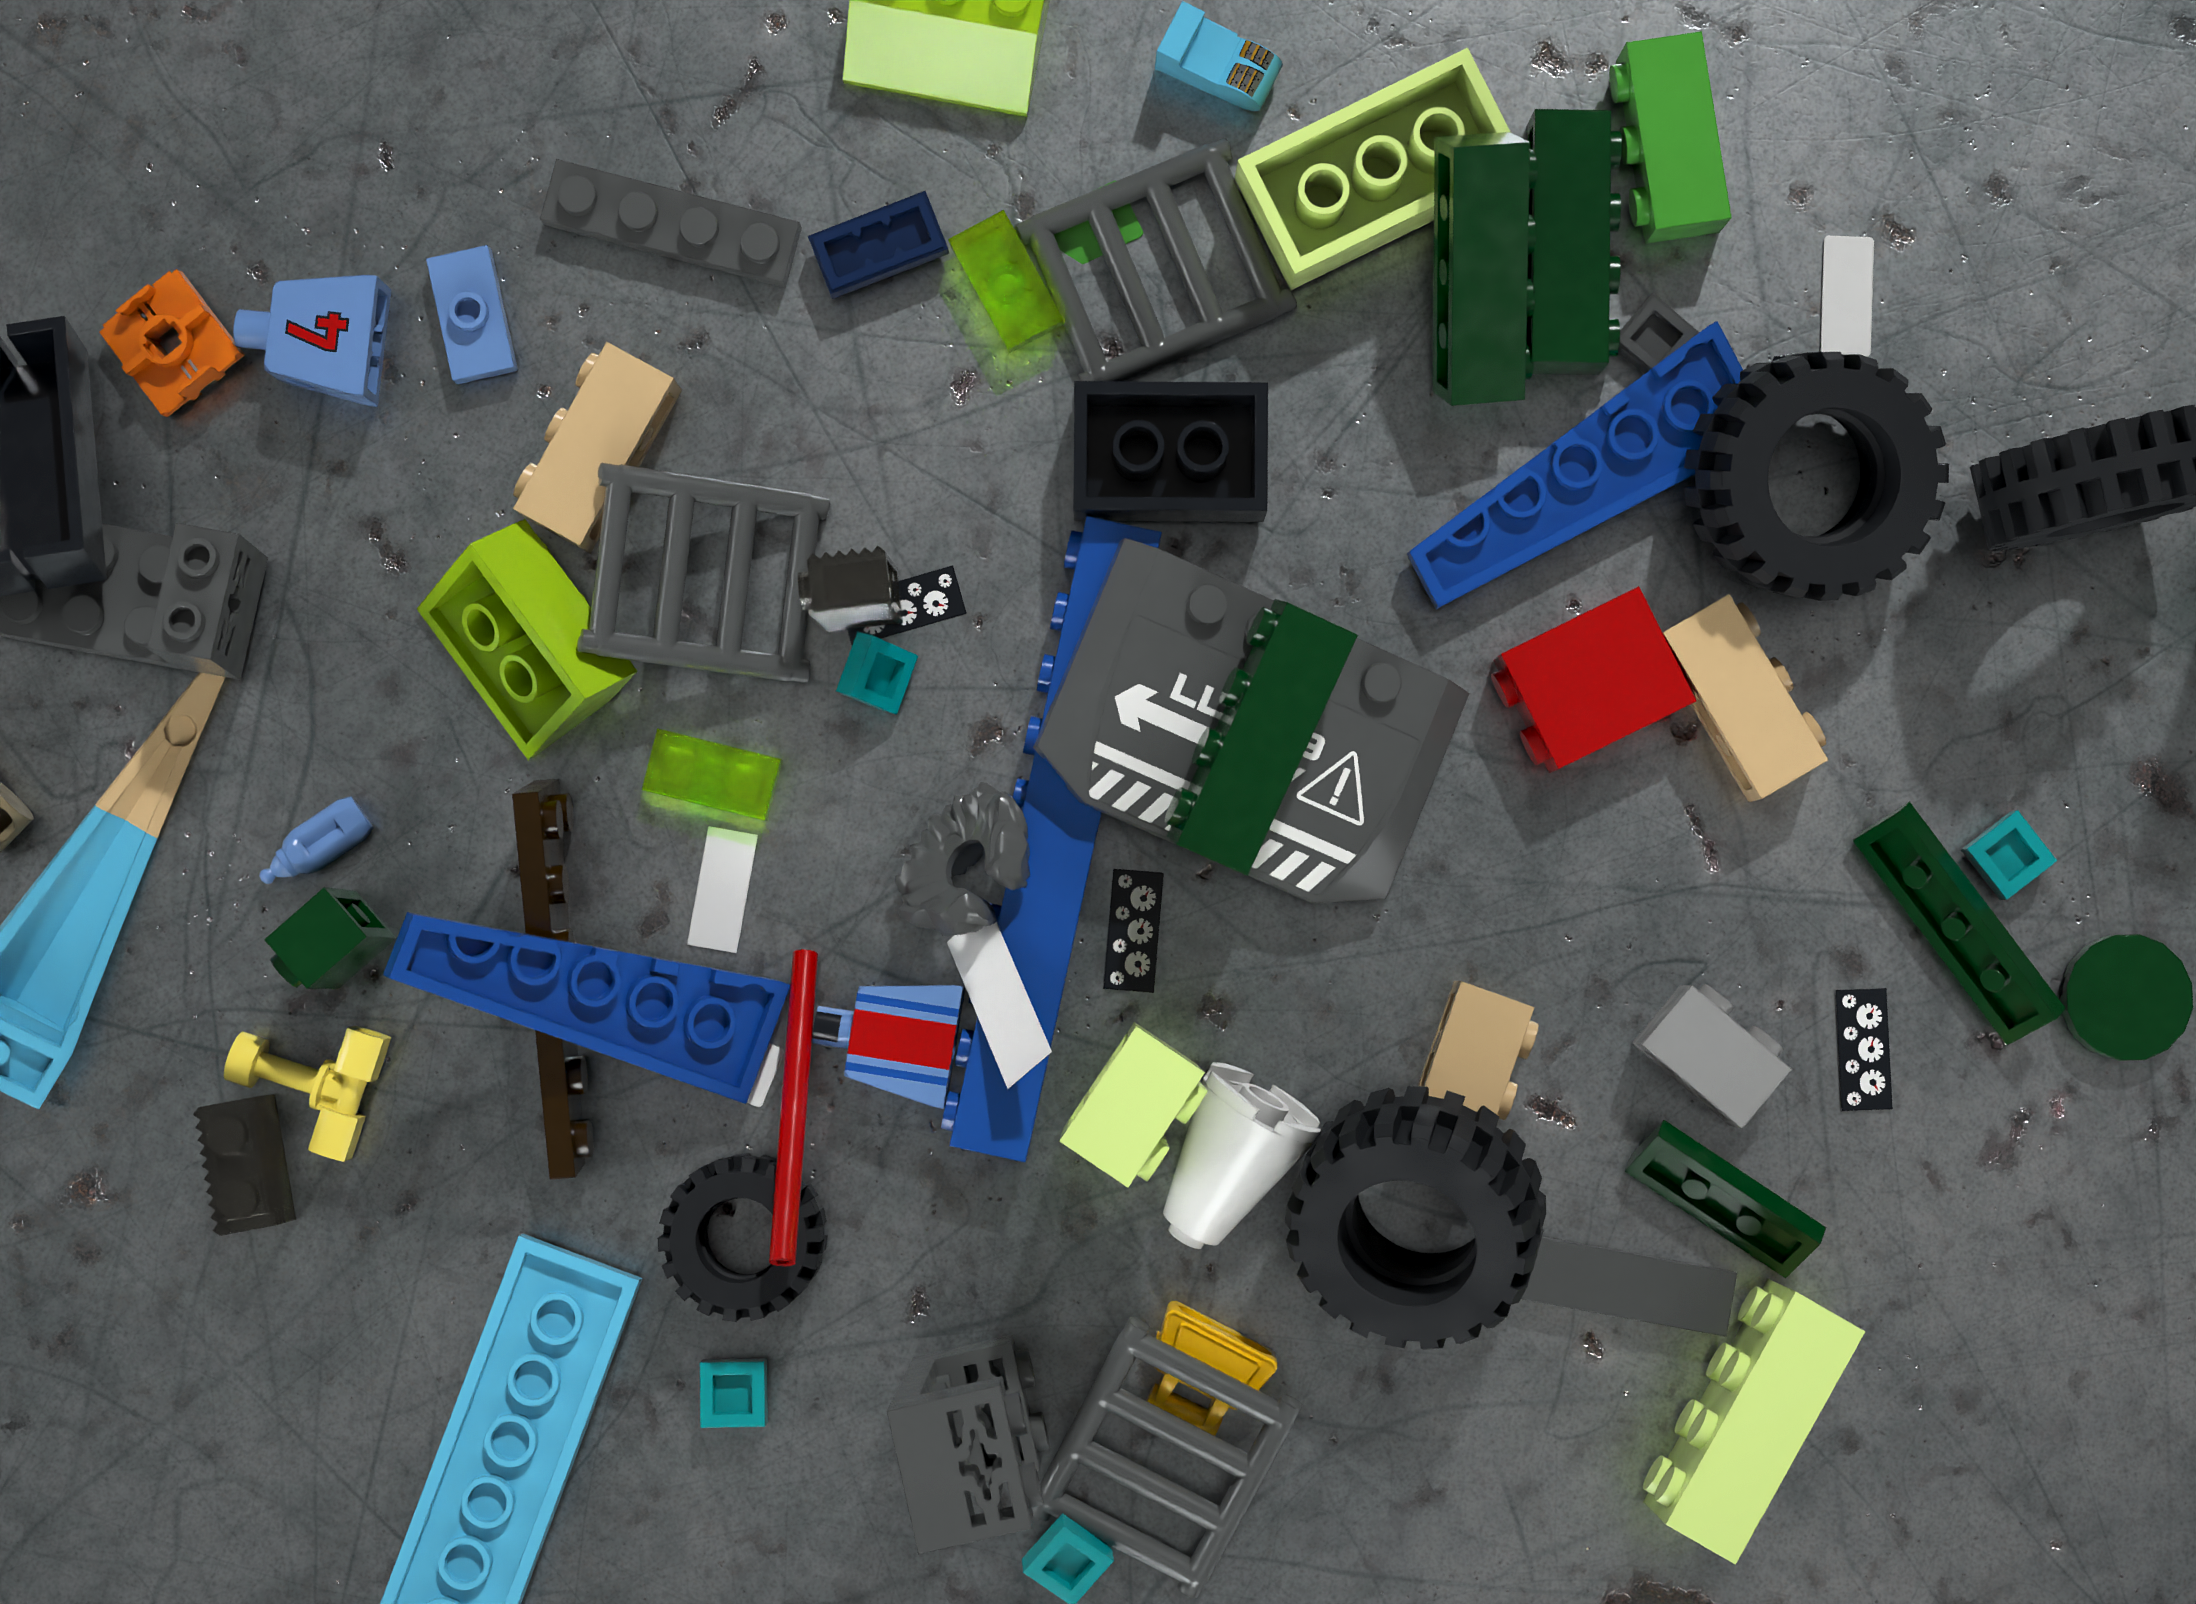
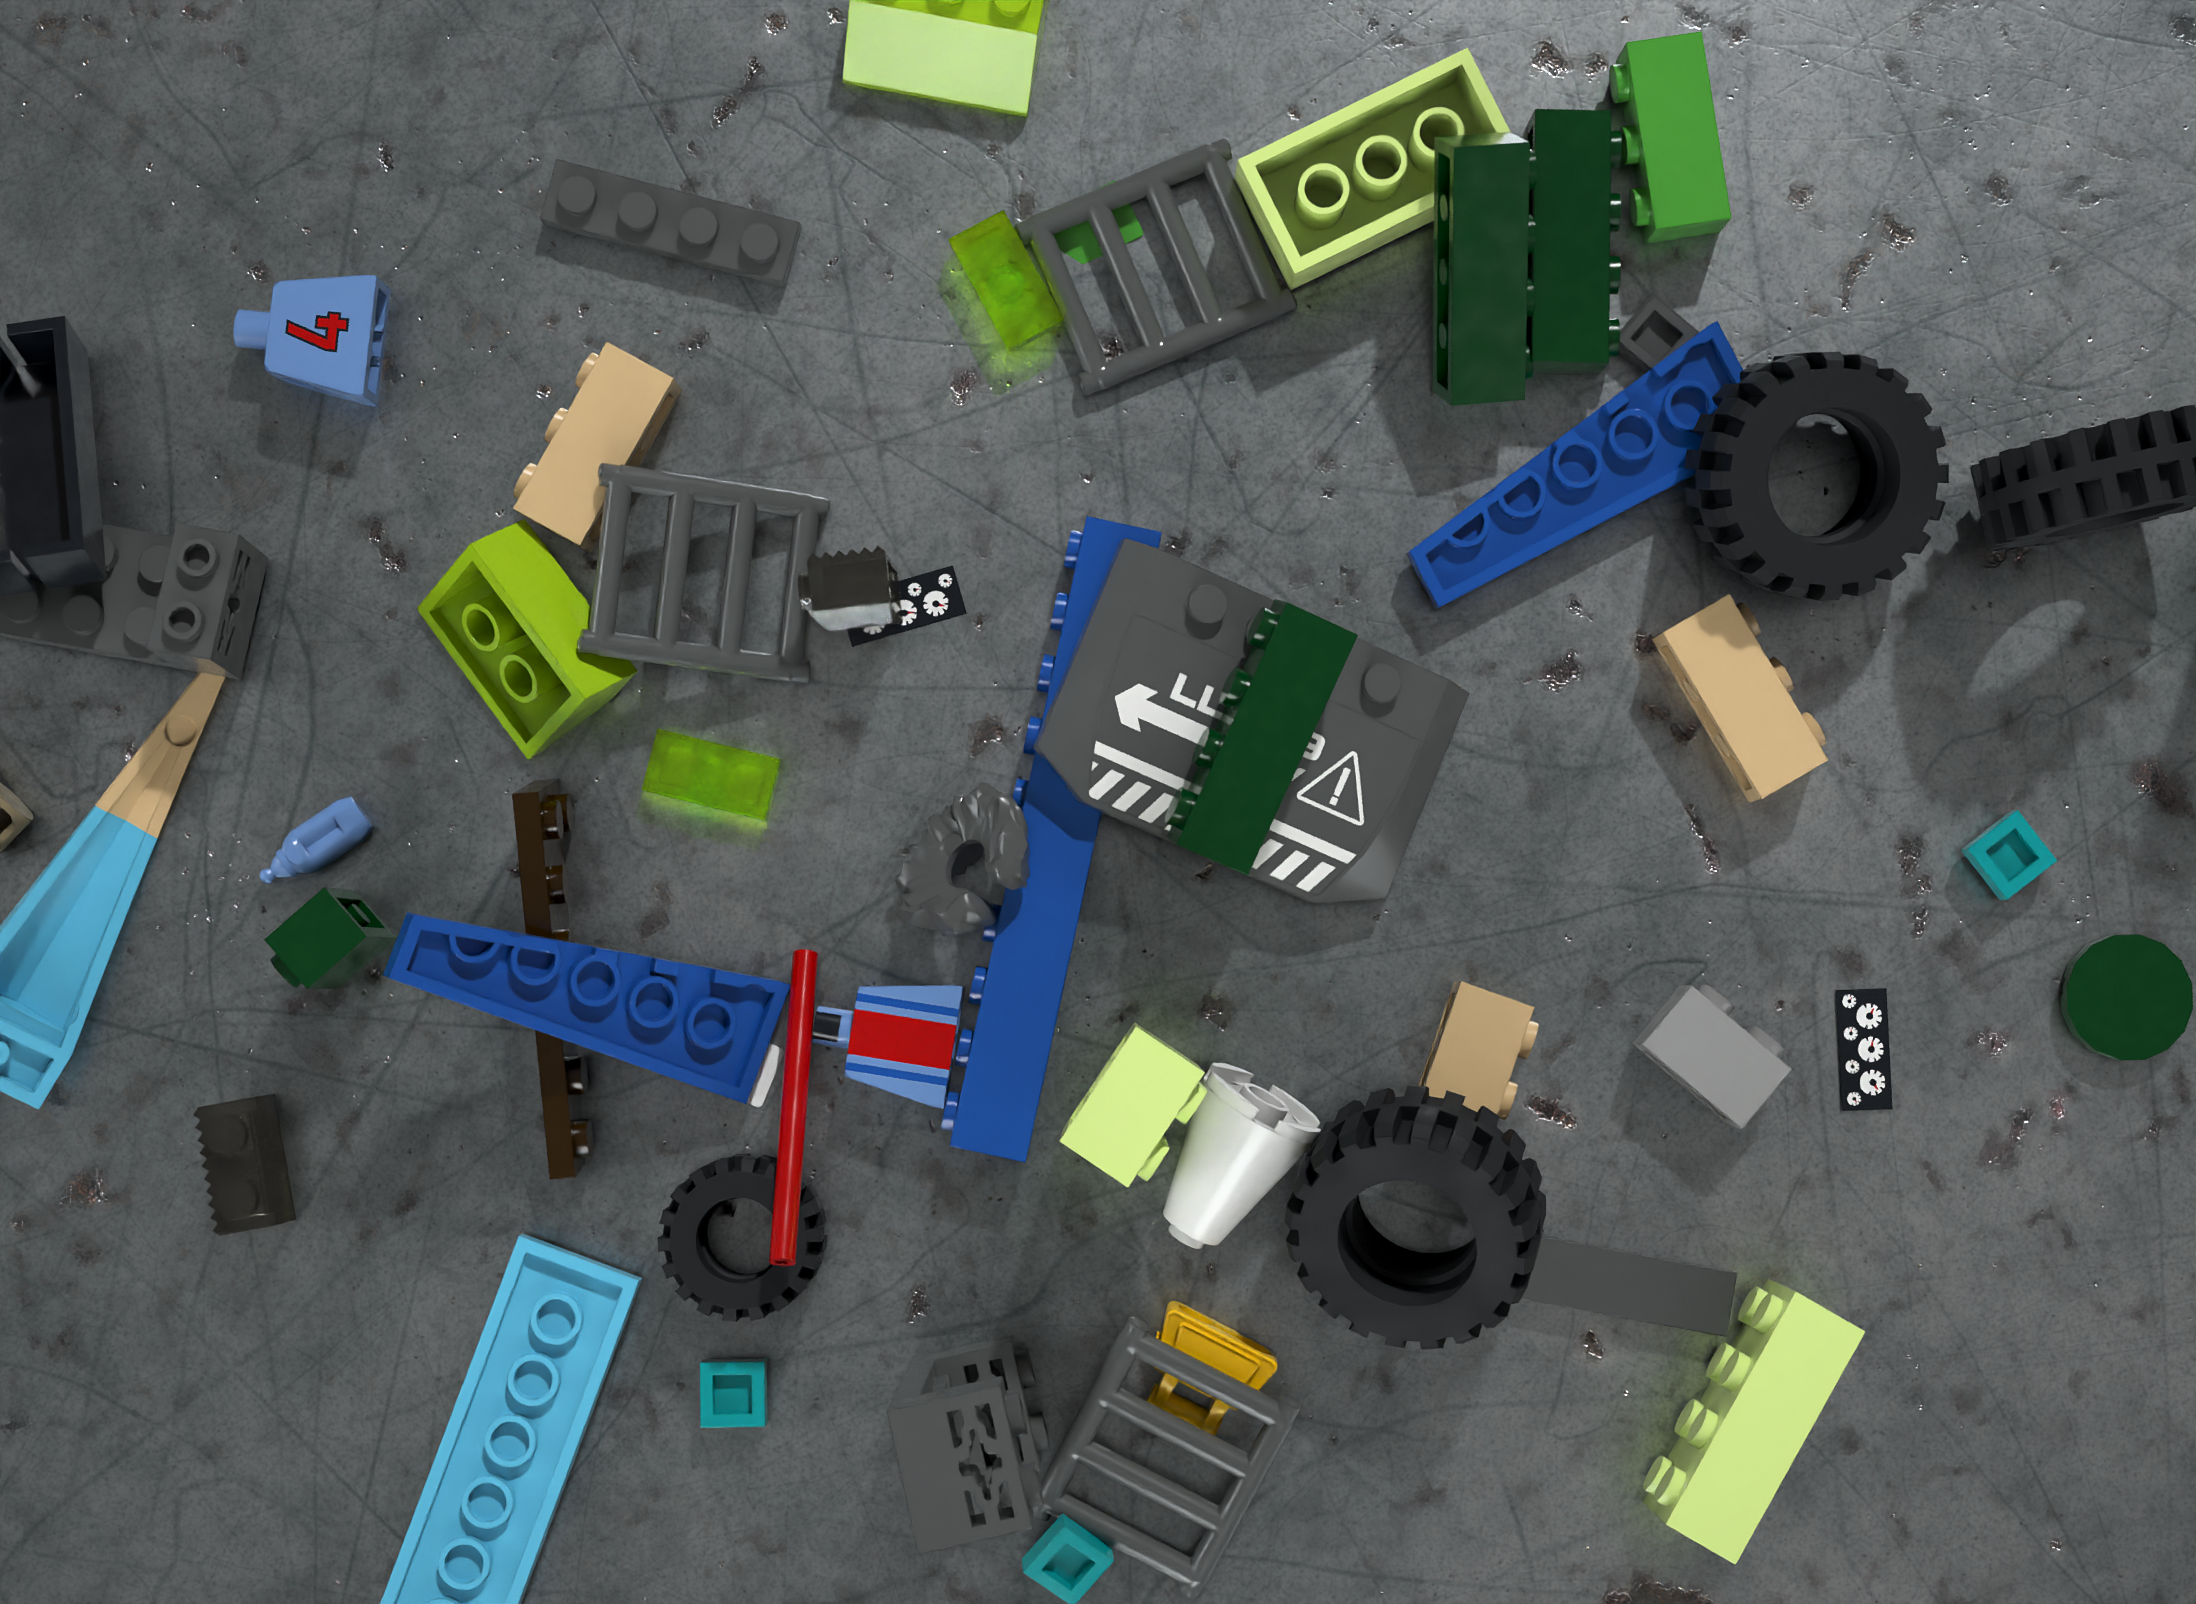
orange piece [99,269,245,417] -> none
light yellow bar [224,1026,391,1162] -> none
medium blue plate [426,245,518,385] -> none
white sticker [687,826,758,953] -> none
dark blue plate [808,191,949,299] -> none
teal plate [836,632,918,715] -> none
white sticker [947,922,1052,1089] -> none
black brick [1073,381,1268,522] -> none
black sticker [1103,869,1164,993] -> none
medium azure leg [1155,1,1283,111] -> none
red brick [1491,586,1697,773] -> none
dark green plate [1625,1120,1826,1278] -> none
white sticker [1820,235,1874,357] -> none
dark green plate [1853,801,2065,1045] -> none

